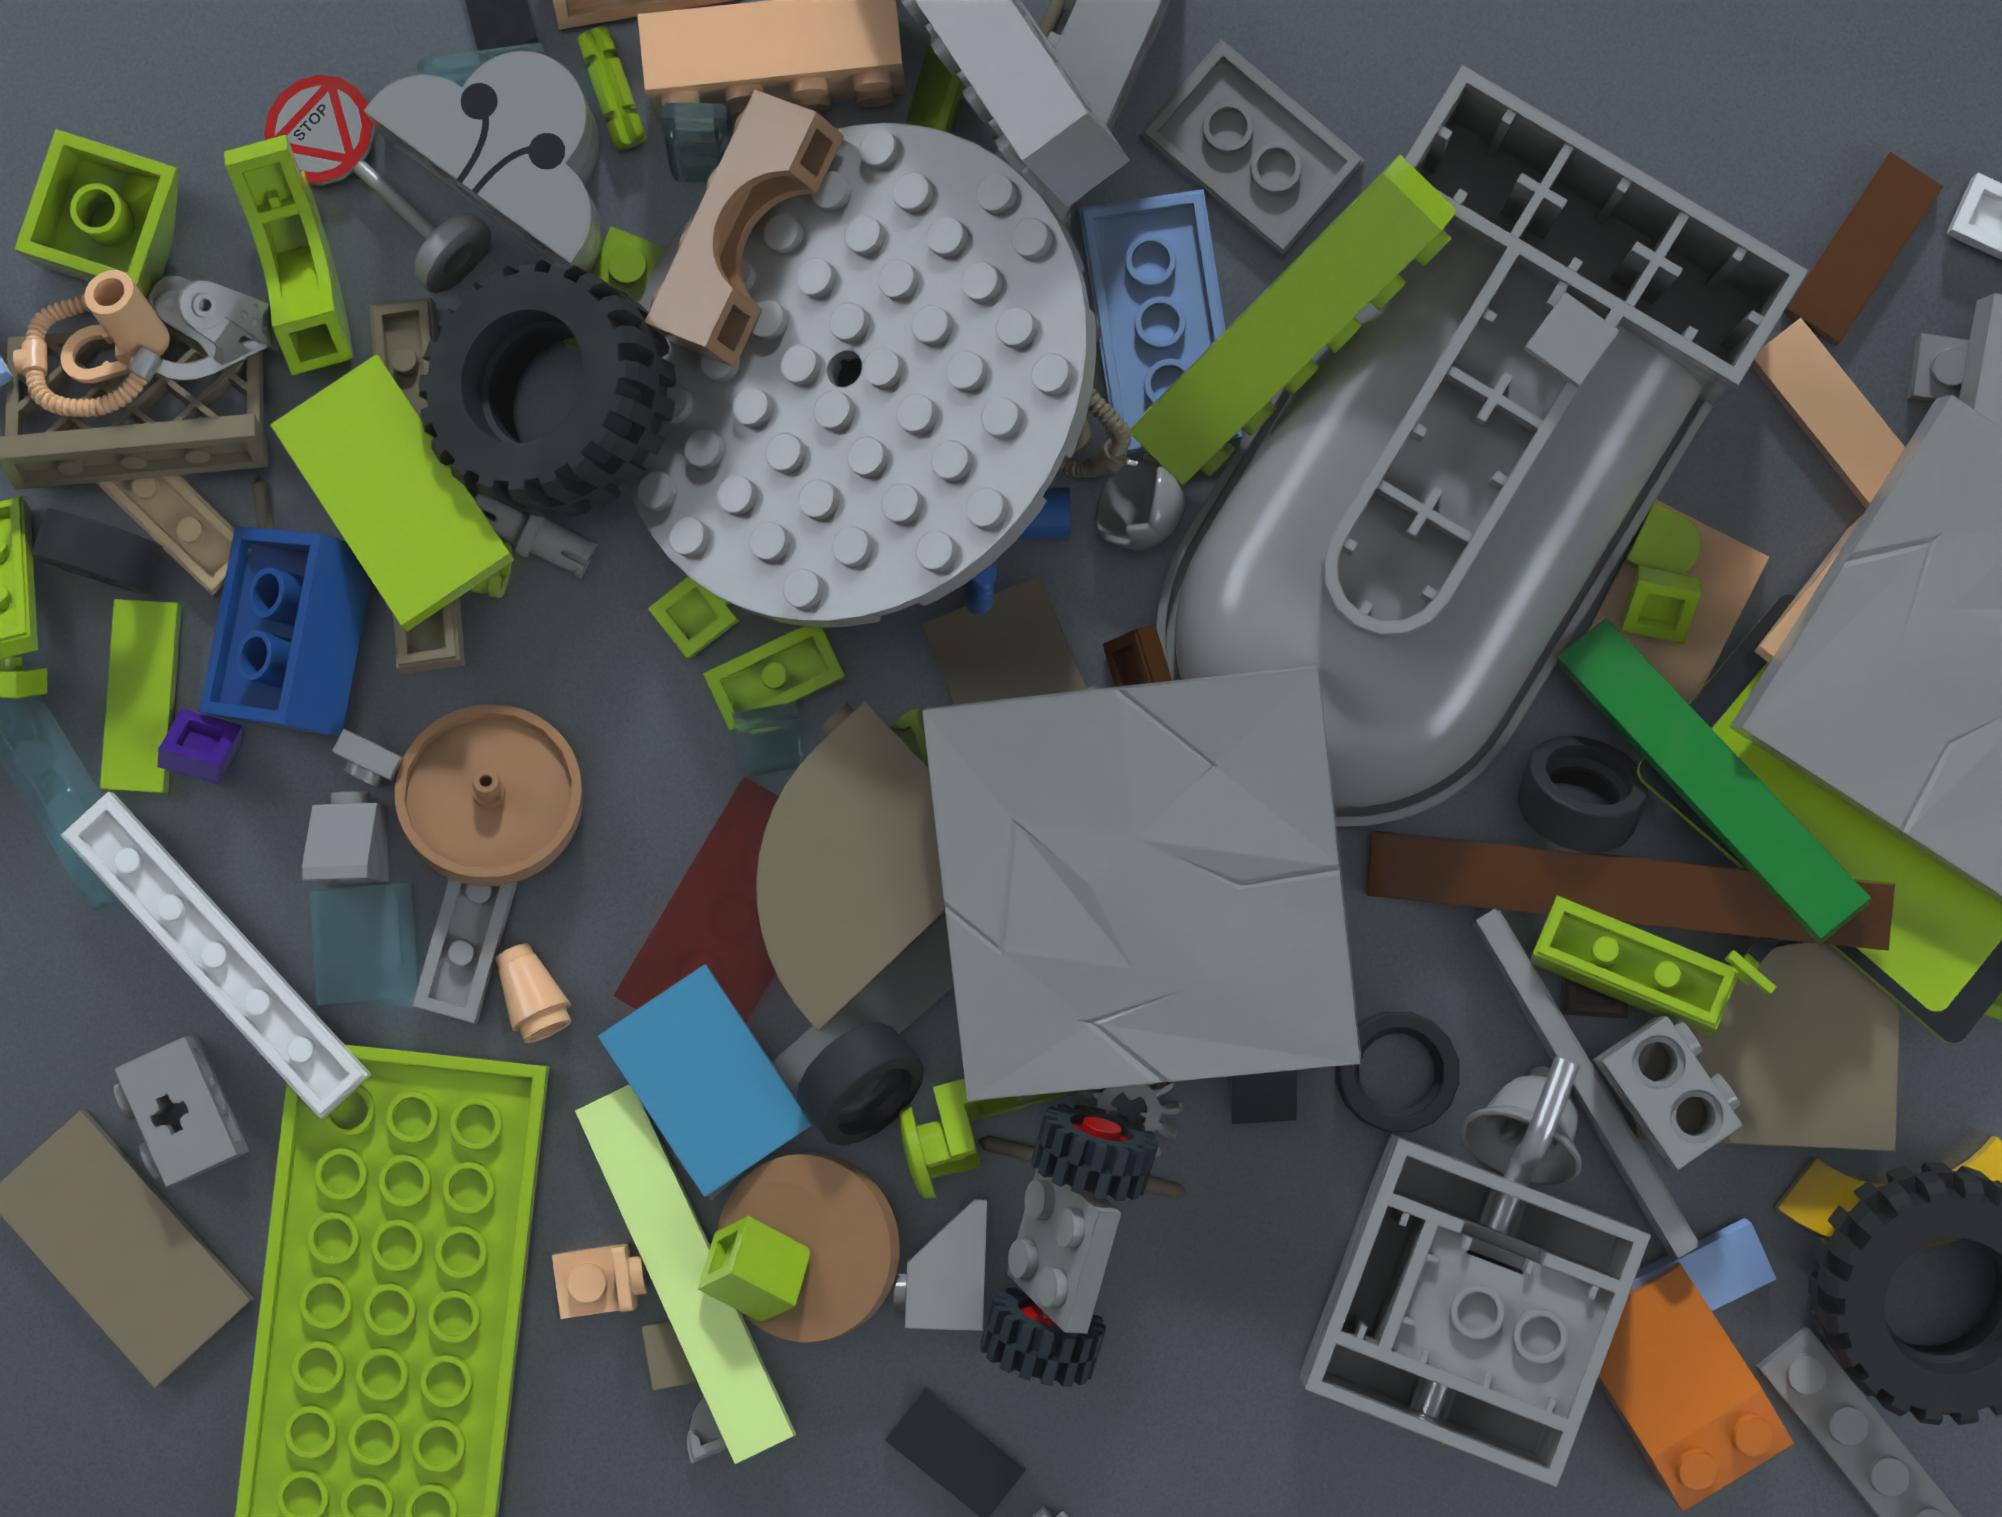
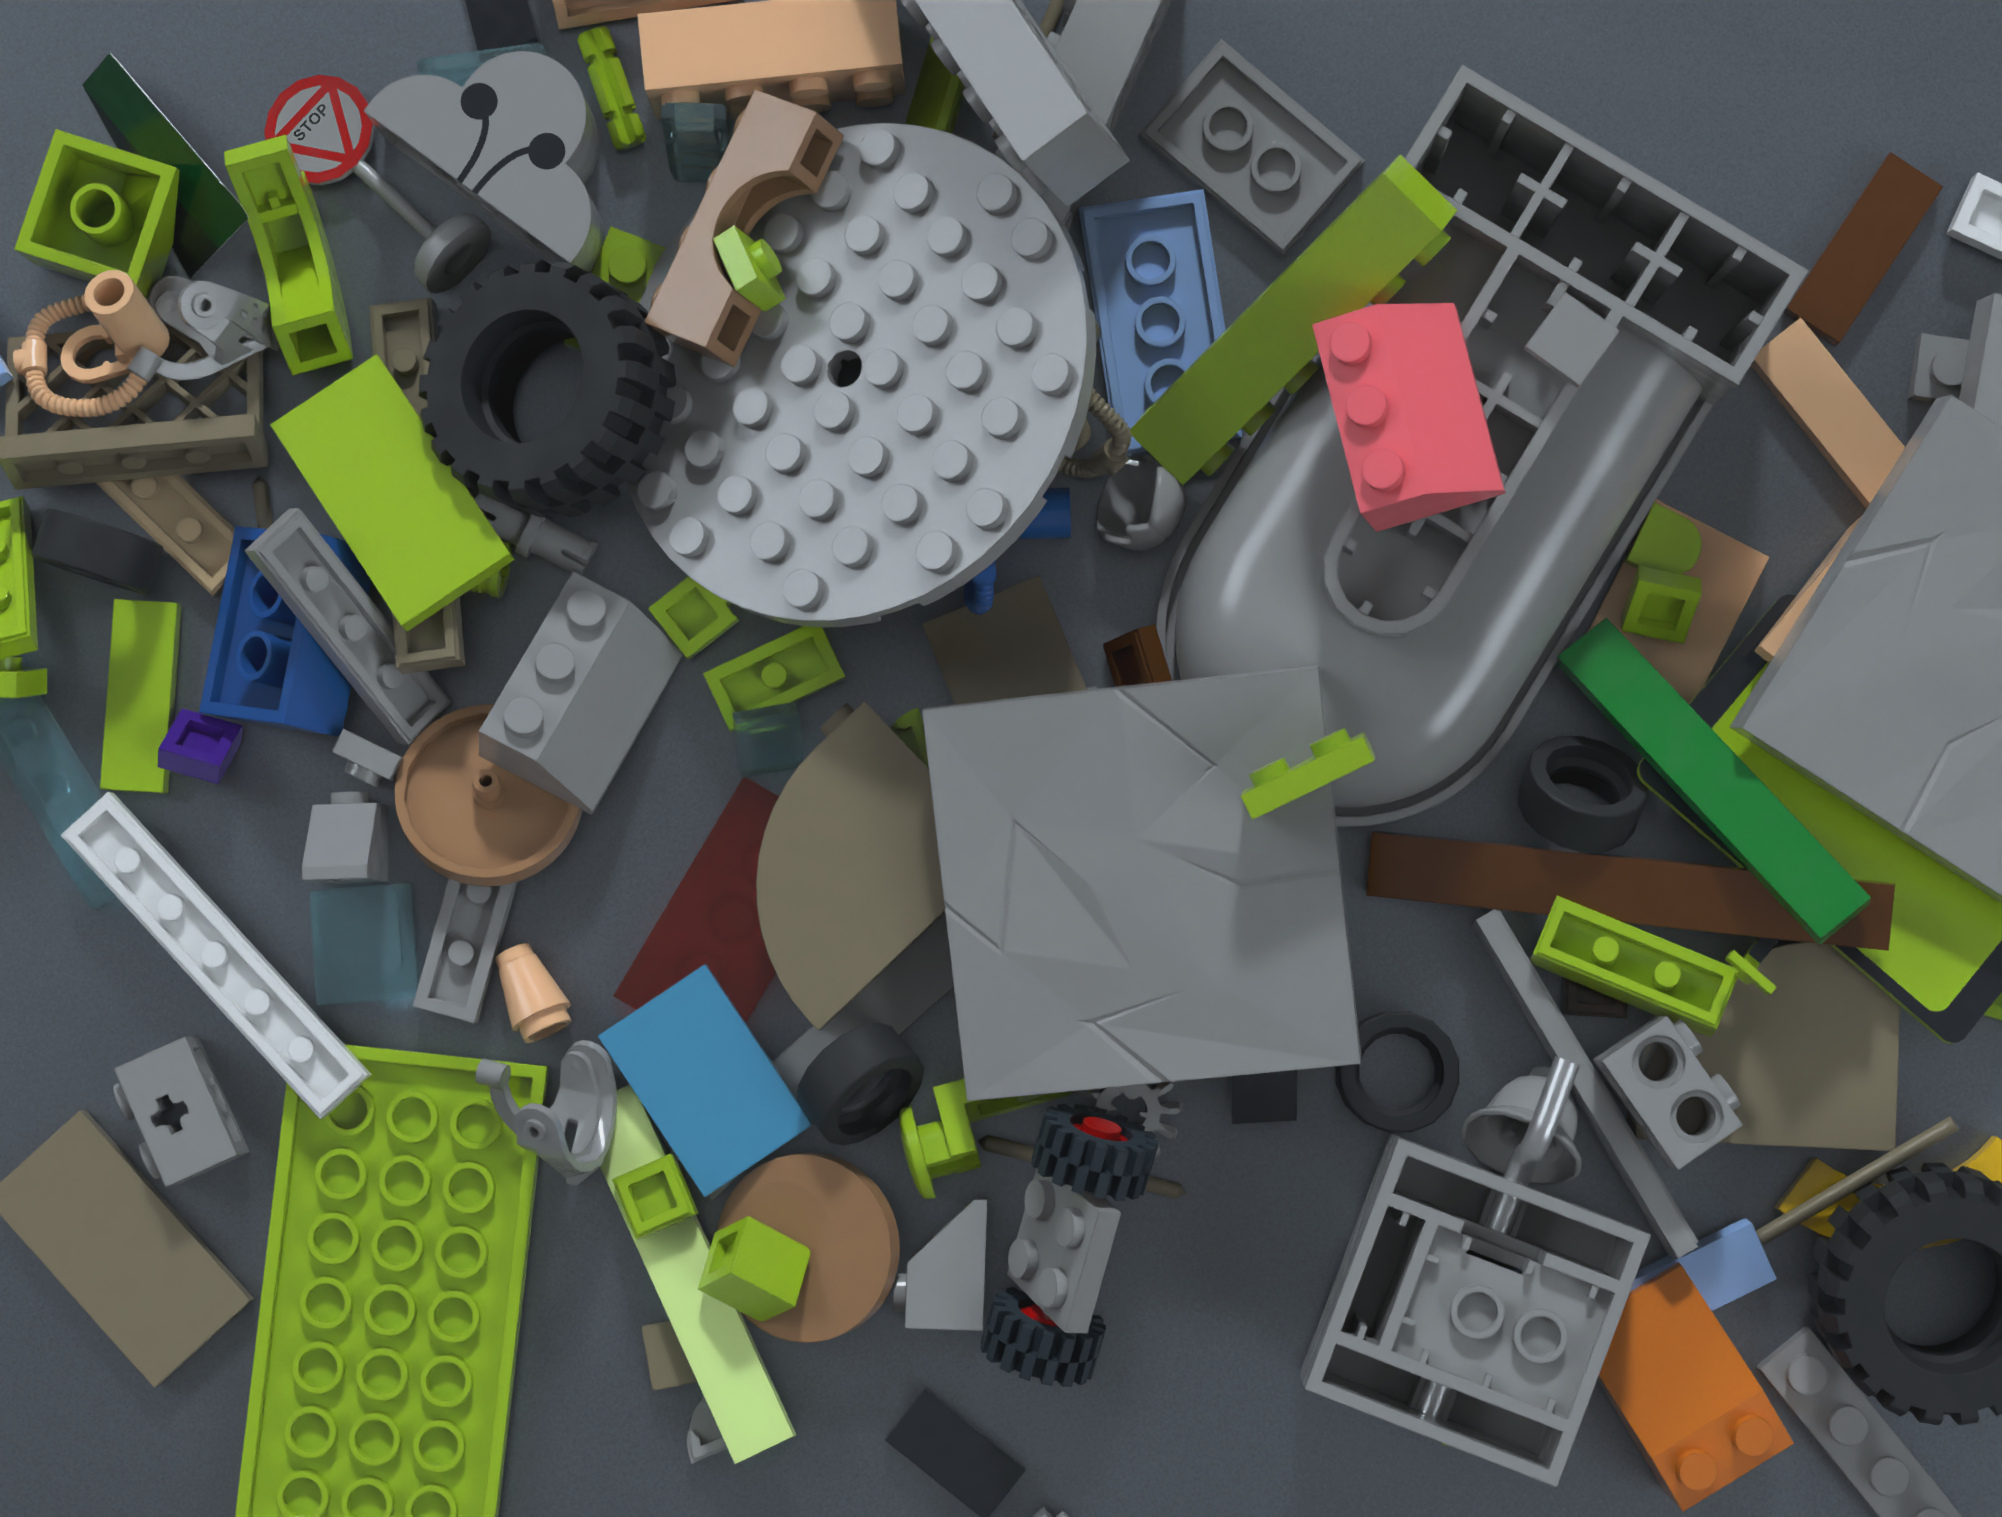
light nougat bracket [552,1242,648,1319] -> none
none -> dark green sticker [82,52,249,279]
none -> light grey tile [245,508,451,745]
none -> light grey helmet [475,1040,617,1186]
none -> light grey slope [479,571,683,815]
none -> lime tile [612,1154,699,1240]
none -> lime plate [713,226,786,312]
none -> lime plate [1240,728,1376,820]
none -> coral slope [1312,303,1506,532]
none -> dark tan axle [1756,1116,1959,1245]

